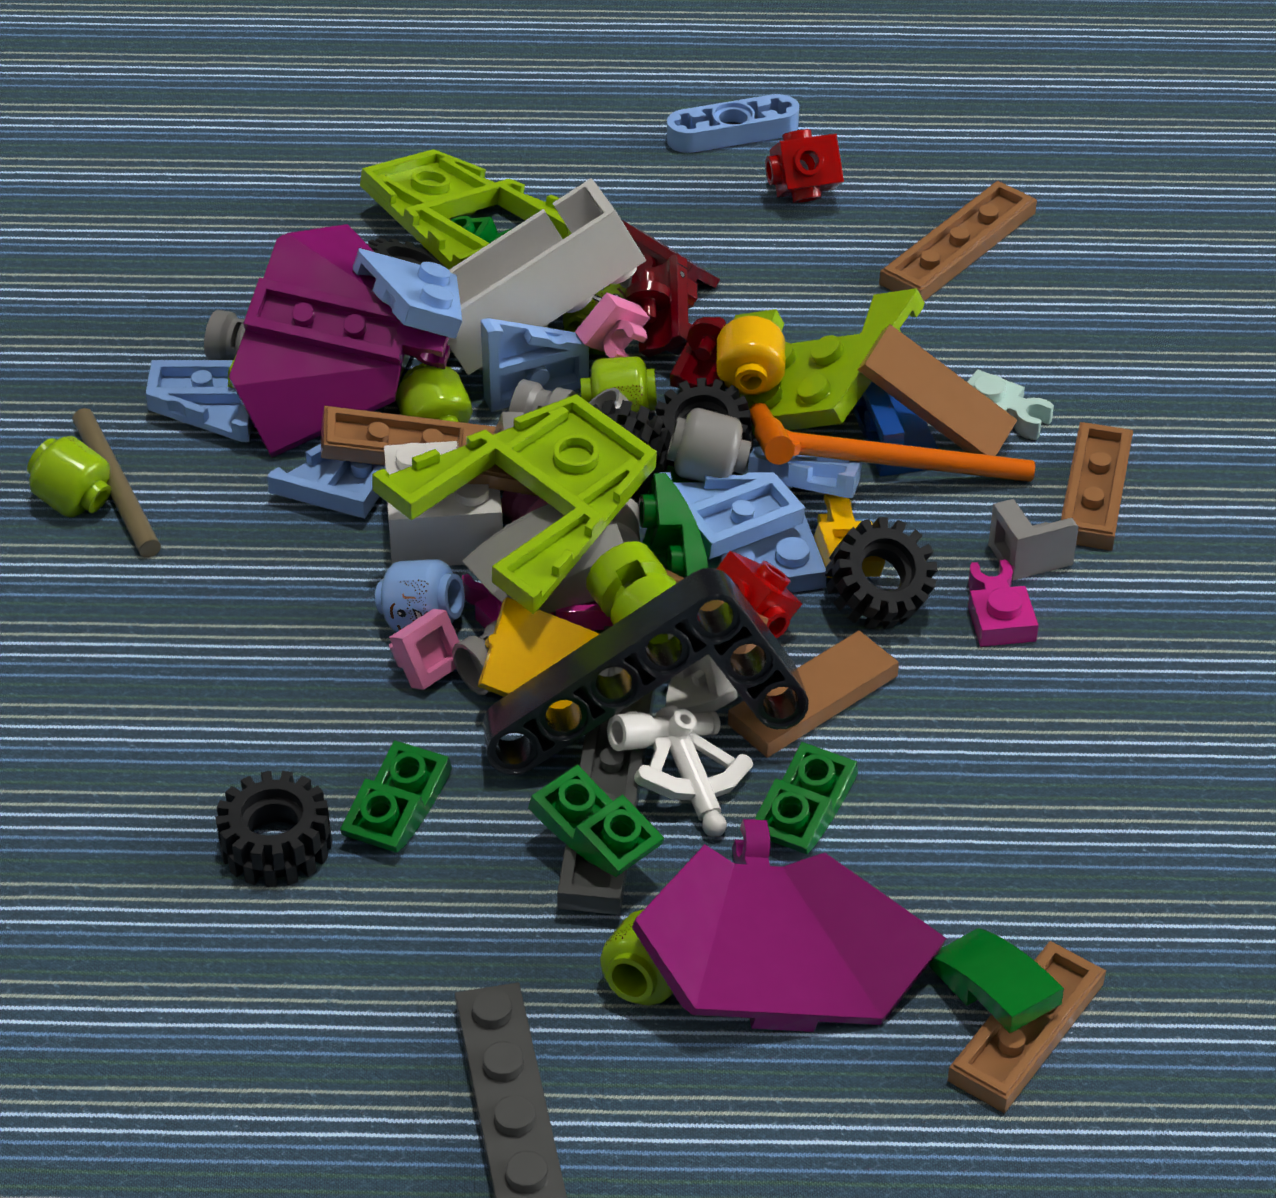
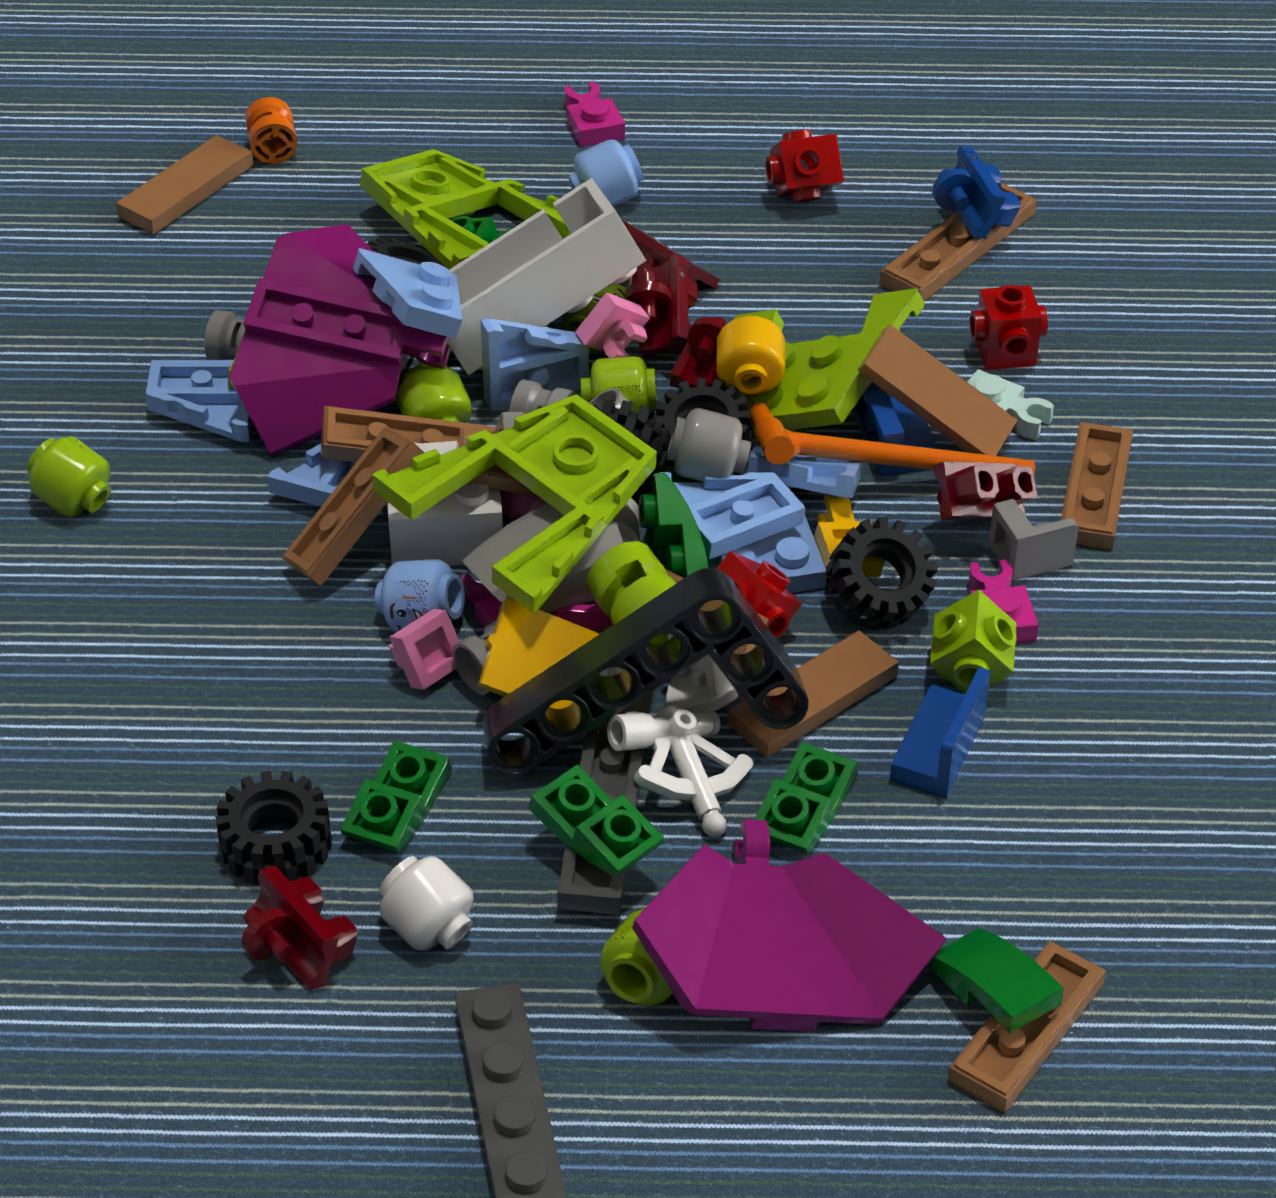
dark tan bar [72,408,161,557] -> none
light blue beam [667,94,799,153] -> none
none -> medium nougat tile [116,135,253,234]
none -> dark red hips [241,865,358,990]
none -> orange wheel [245,97,298,164]
none -> medium nougat tile [282,427,425,586]
none -> white head [379,856,474,951]
none -> dark pink plate [565,81,625,147]
none -> light blue head [568,139,644,207]
none -> blue panel [890,667,991,798]
none -> lime brick [930,590,1017,694]
none -> blue hips [932,146,1021,239]
none -> dark red hips [933,462,1037,522]
none -> red brick [969,285,1048,370]

